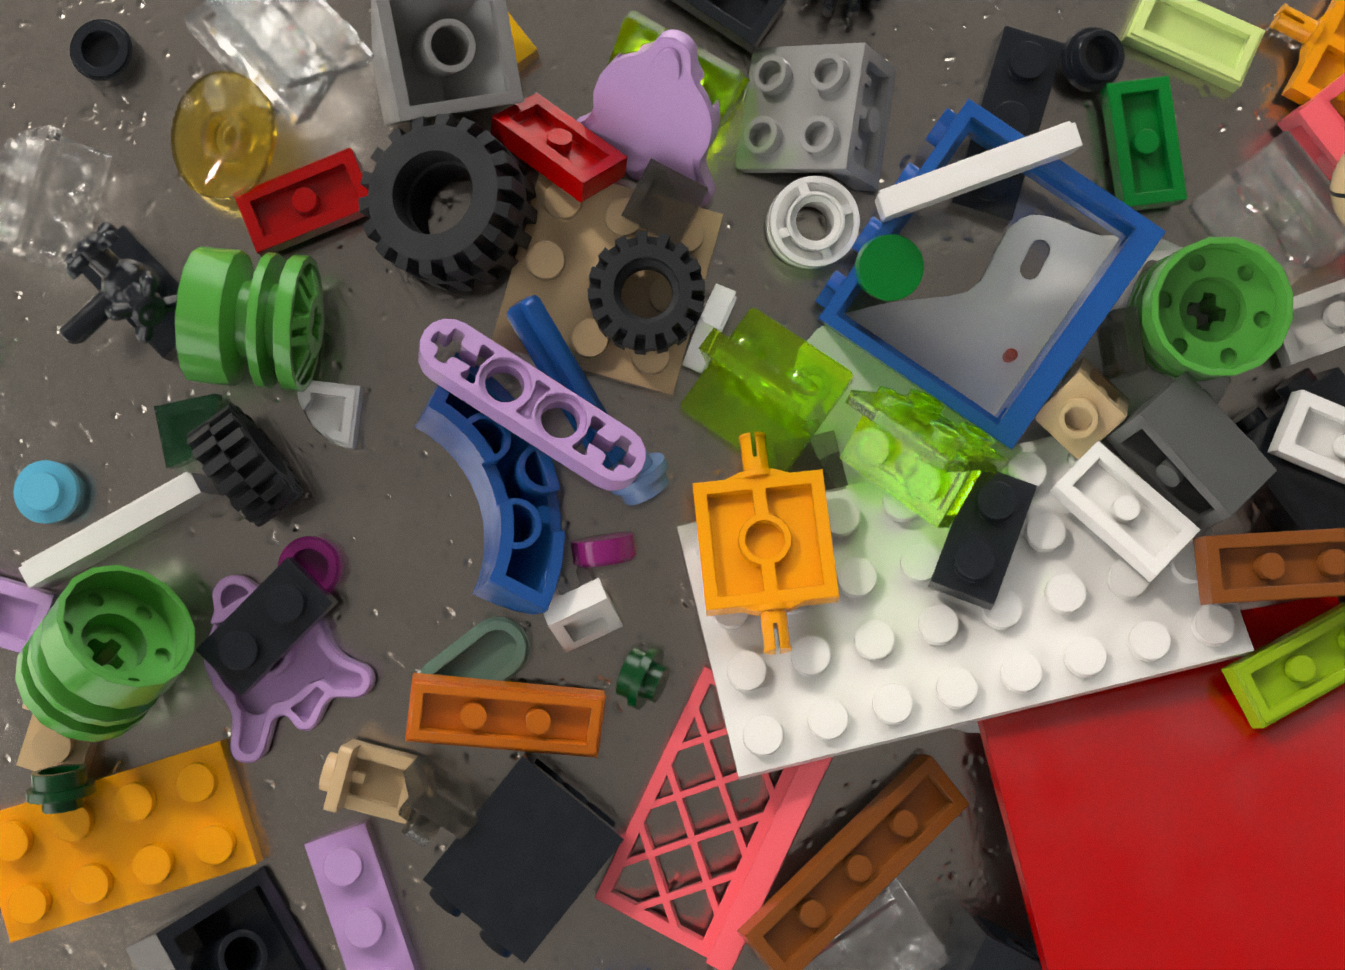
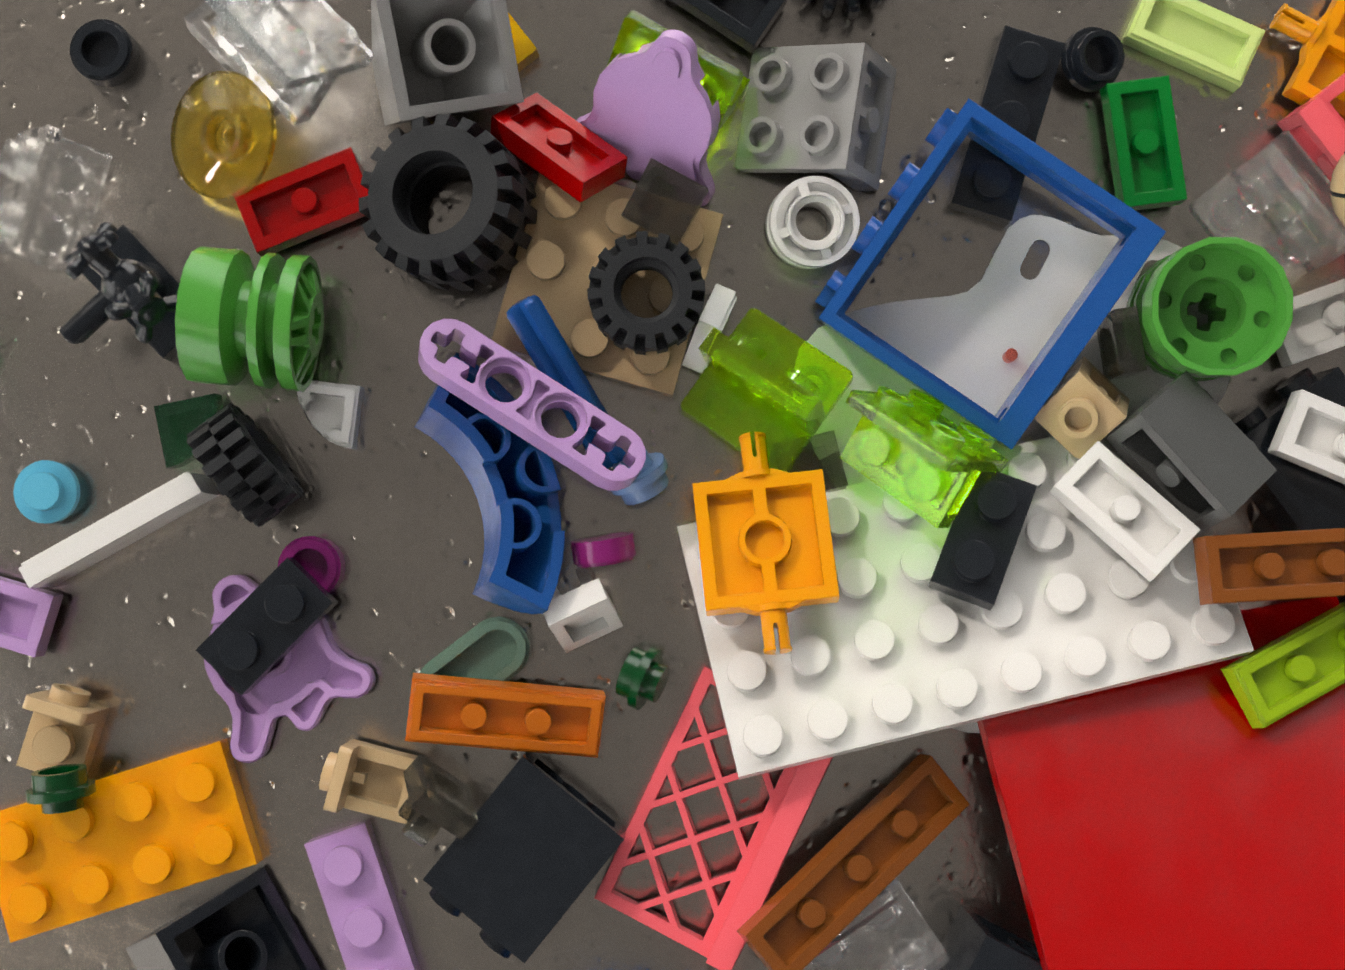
bright green wheel [15,565,195,742] -> none
green tile [855,234,924,301] -> none
white tile [875,121,1083,223] -> none

